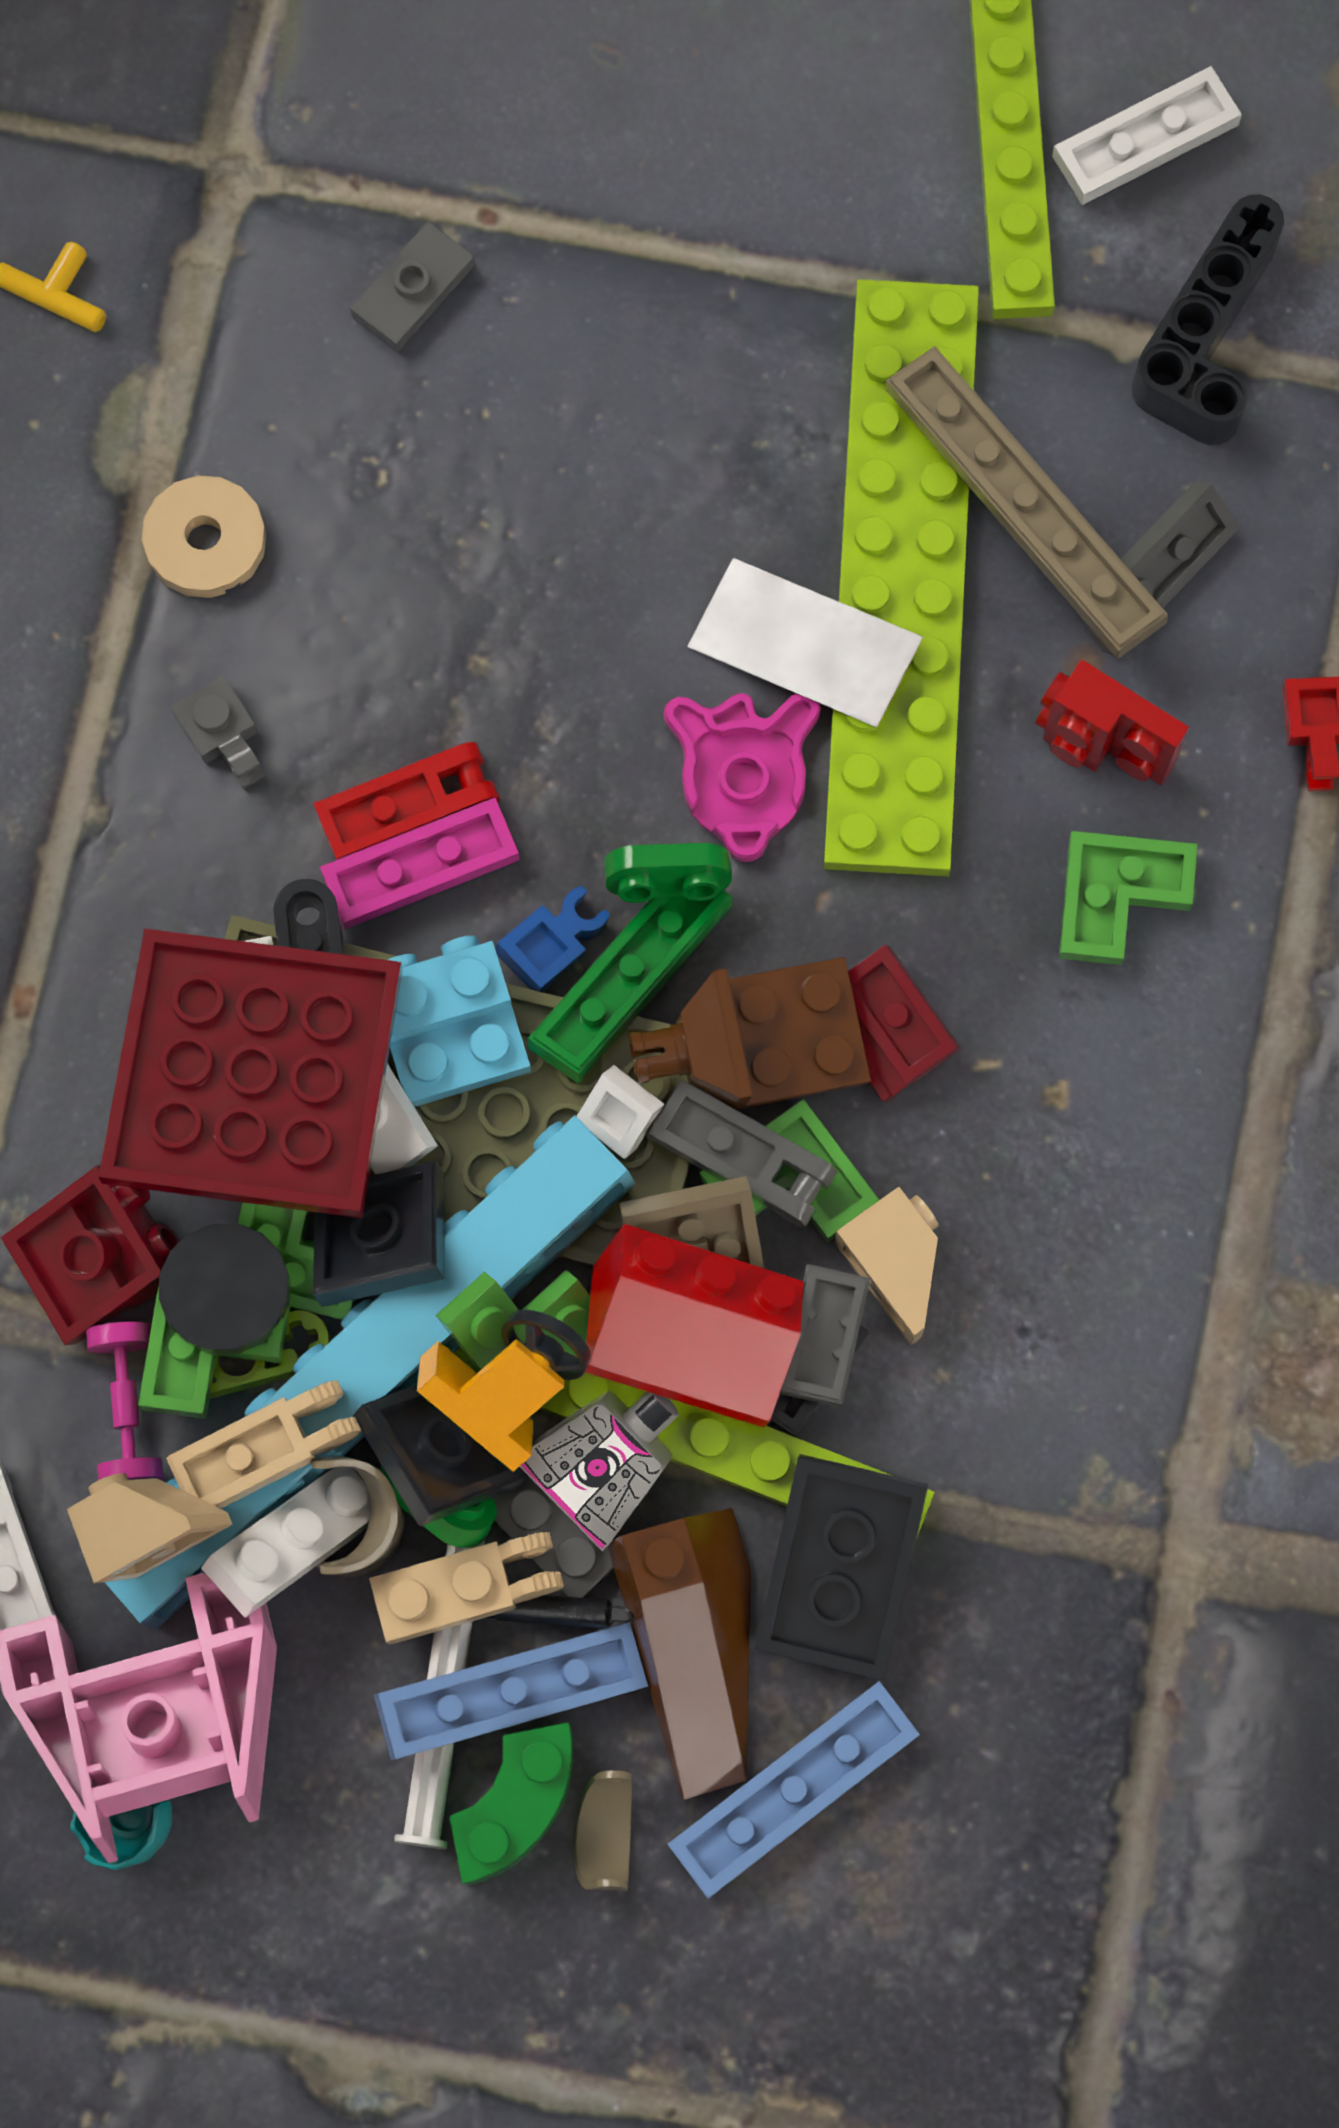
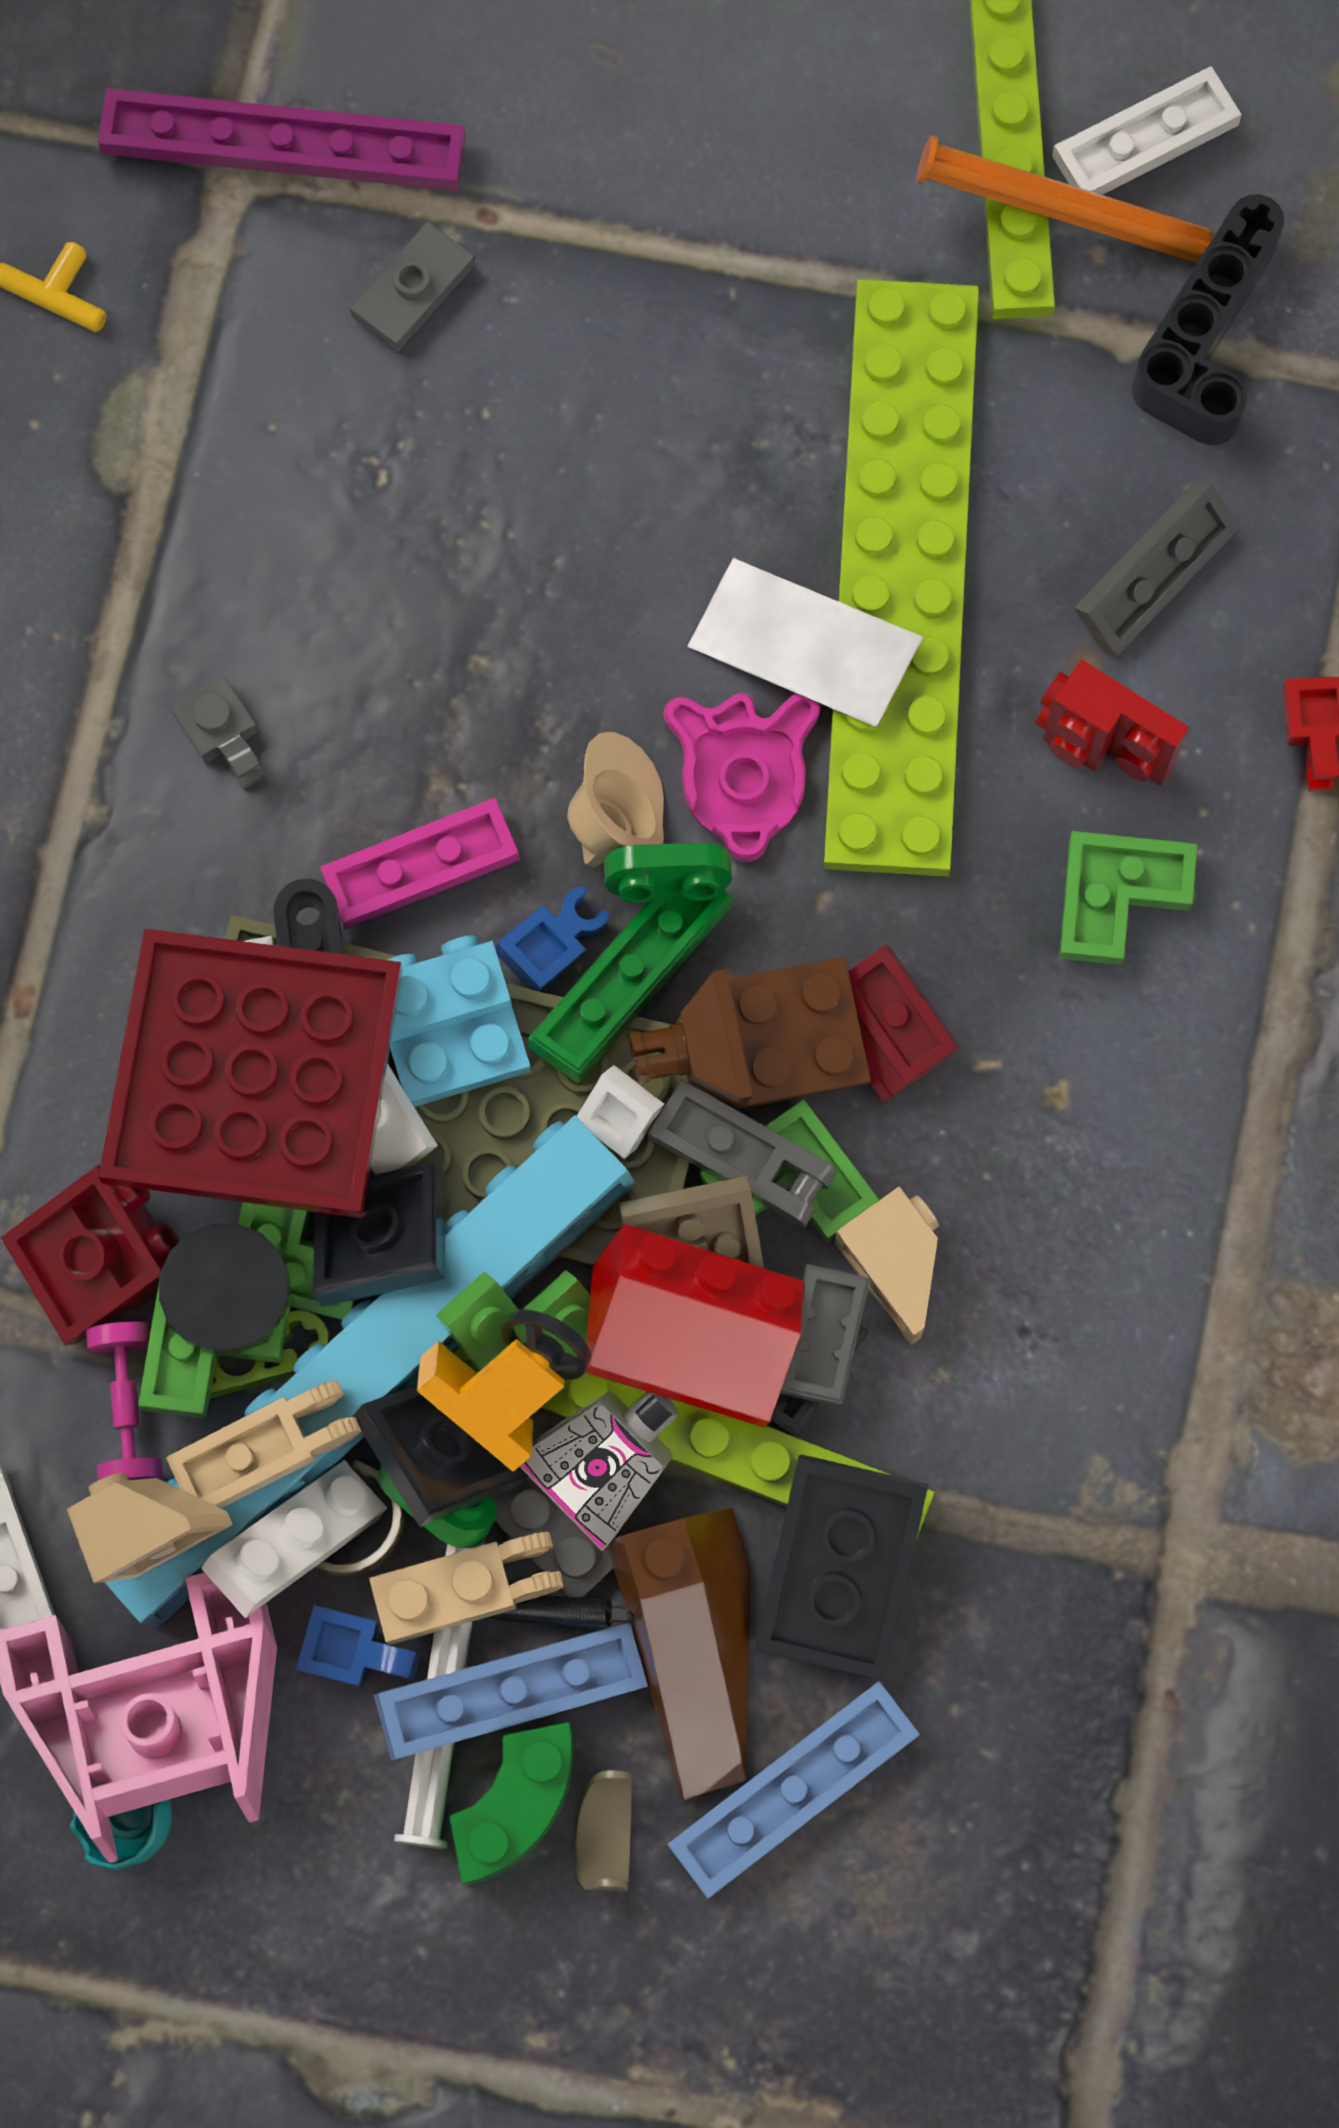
tan tile [141,476,266,598] -> none
dark tan helmet [311,1455,398,1574] -> none
red plate [313,742,501,860] -> none
dark tan tile [886,346,1168,659] -> none
none -> magenta plate [98,88,466,191]
none -> blue plate [296,1605,421,1688]
none -> tan piece [567,732,664,867]
none -> orange axle [916,135,1213,263]

